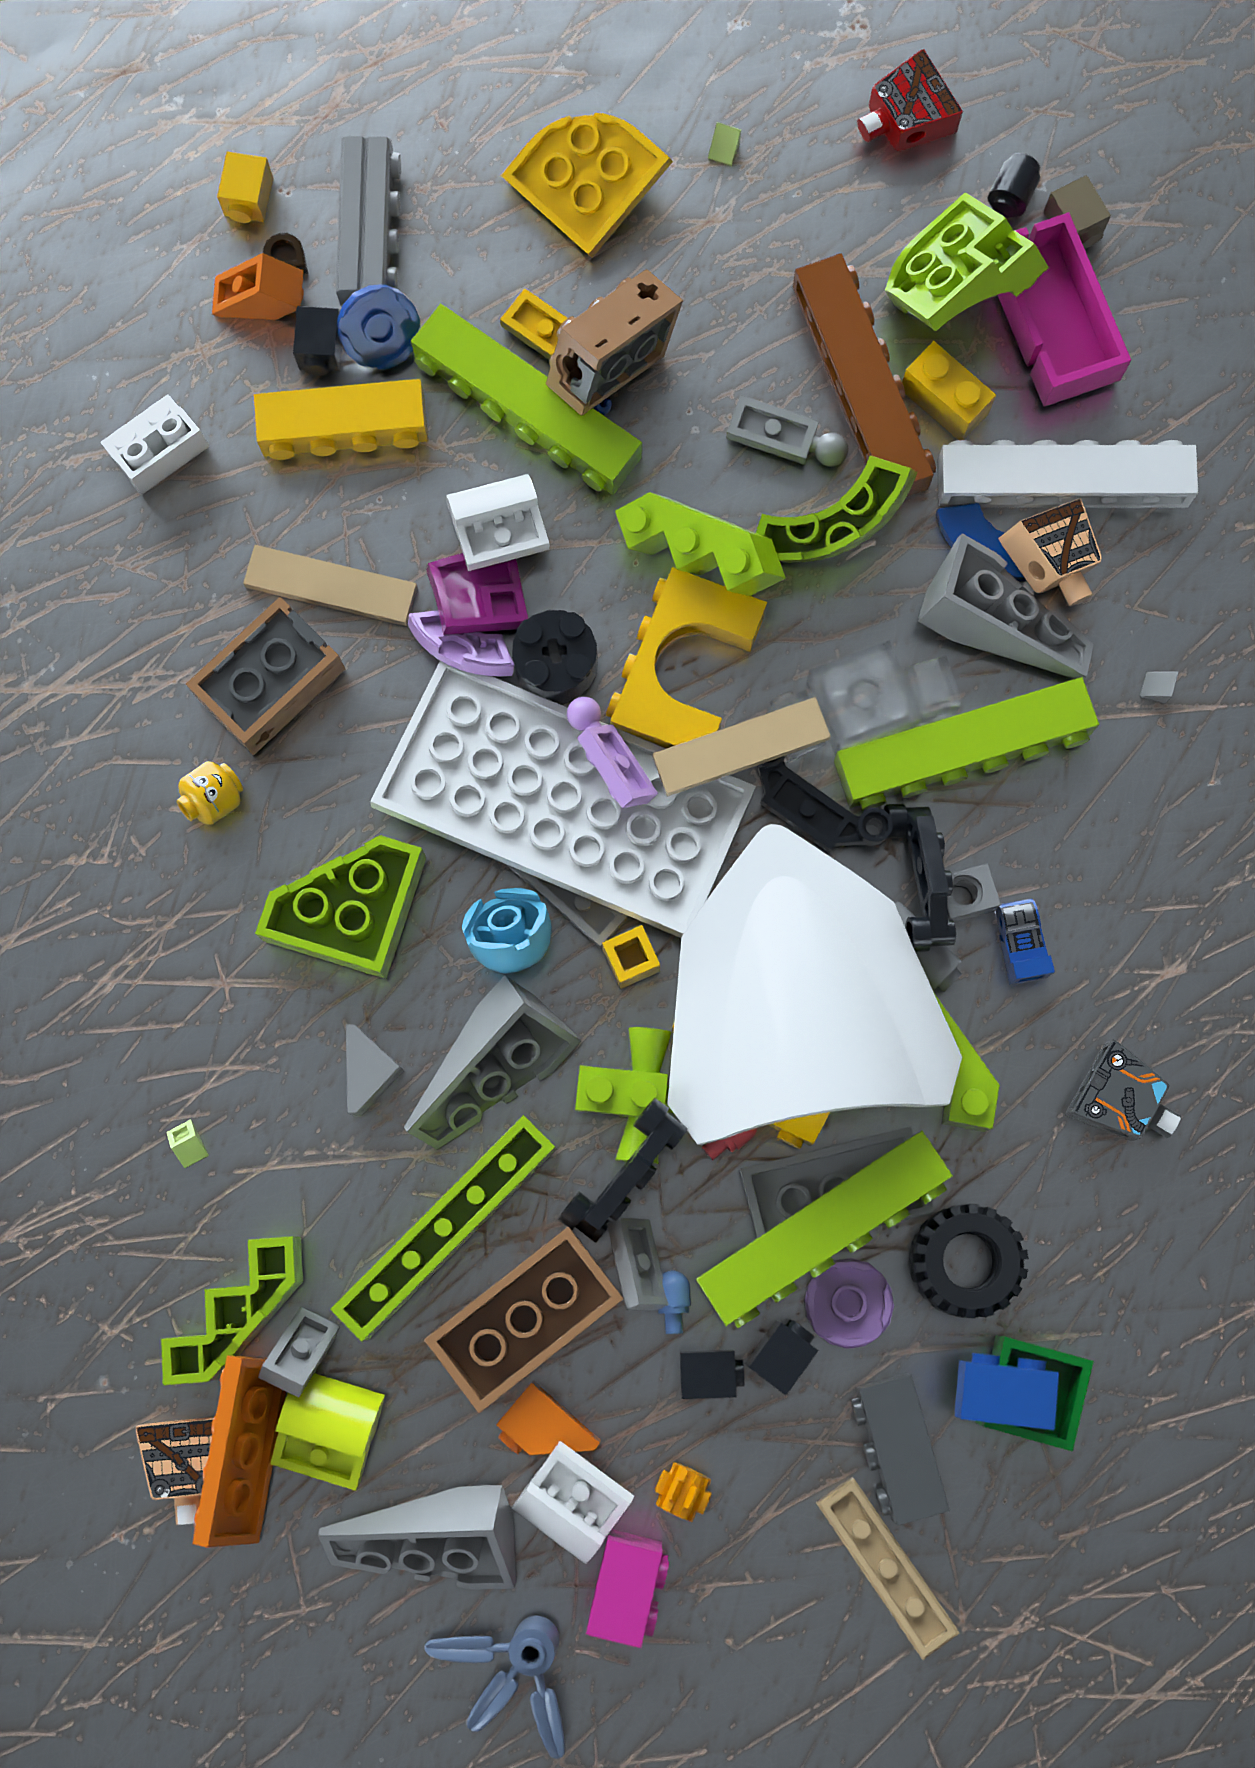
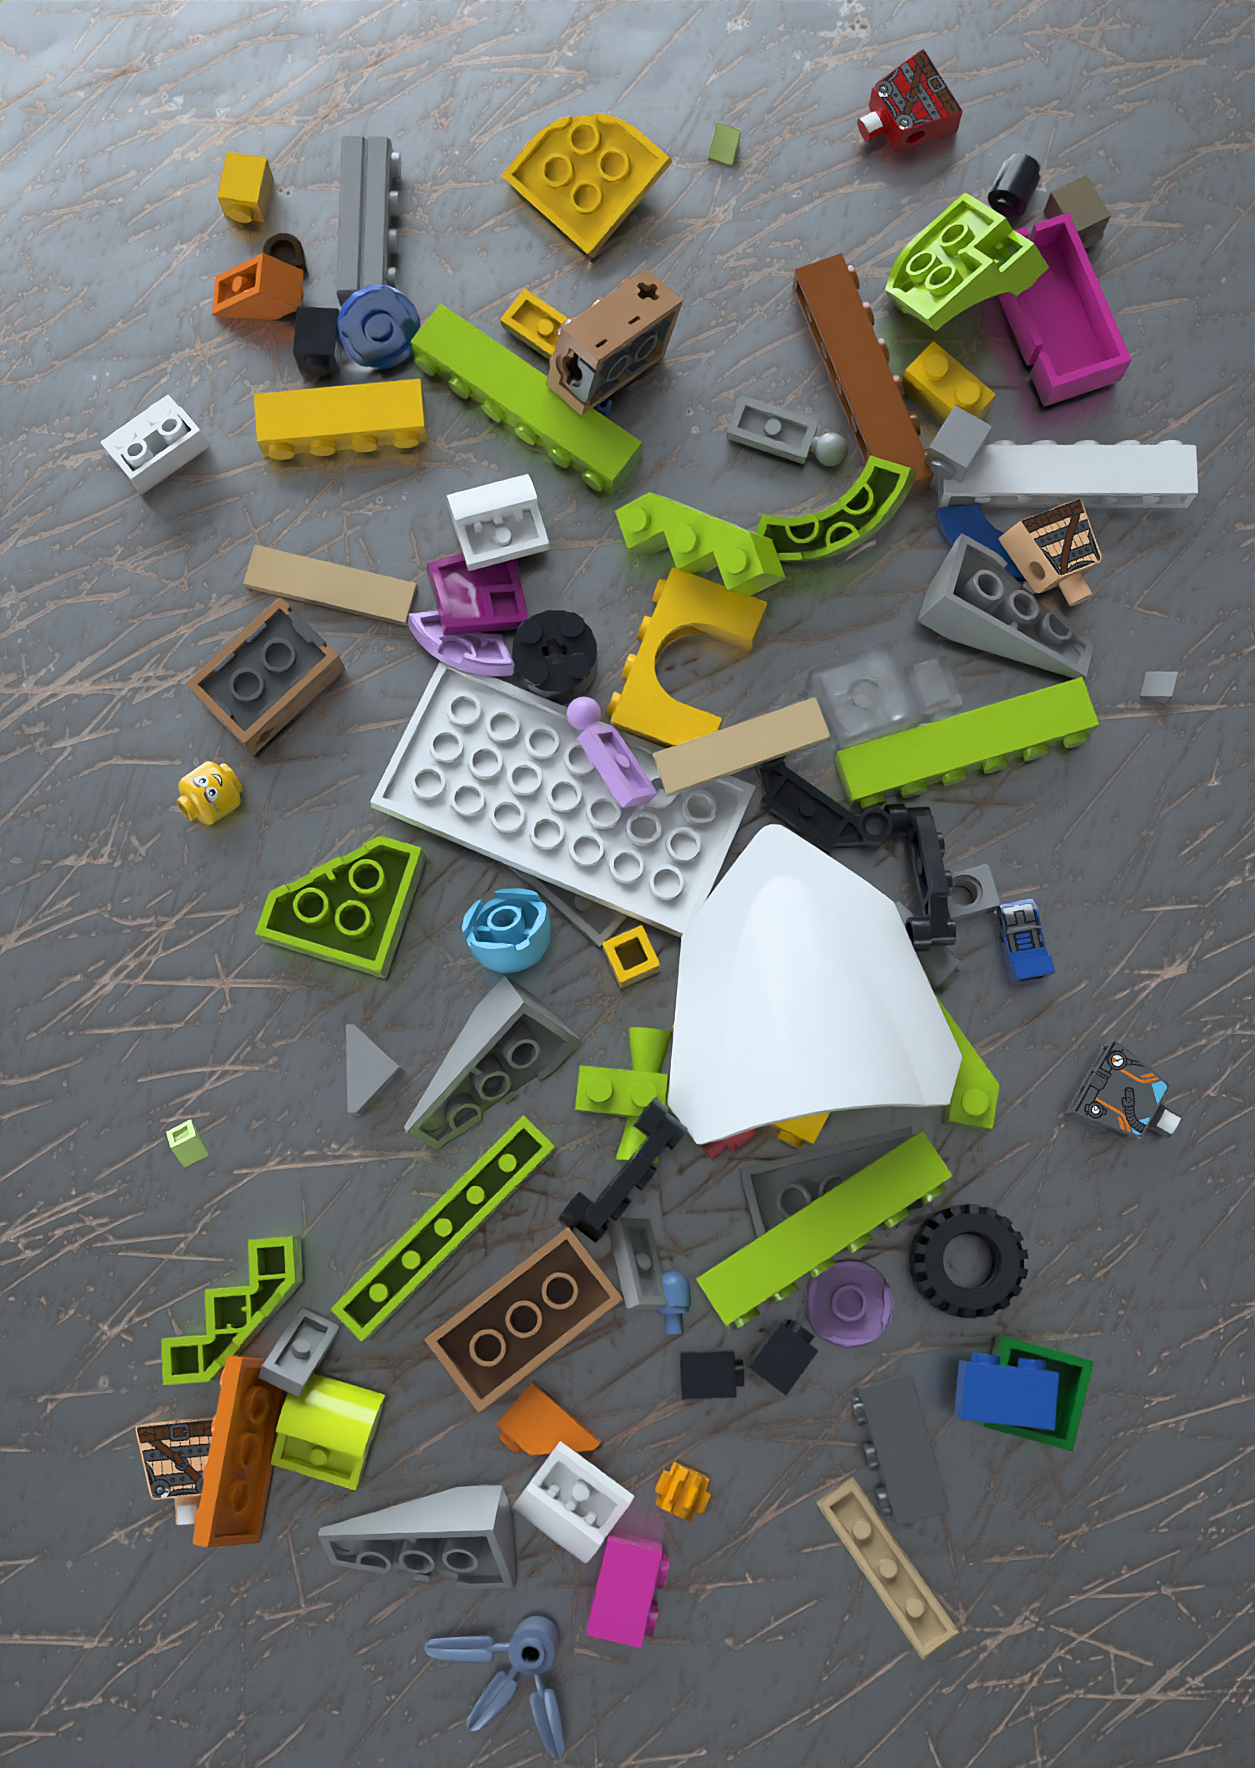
none -> light grey brick [924,405,992,483]

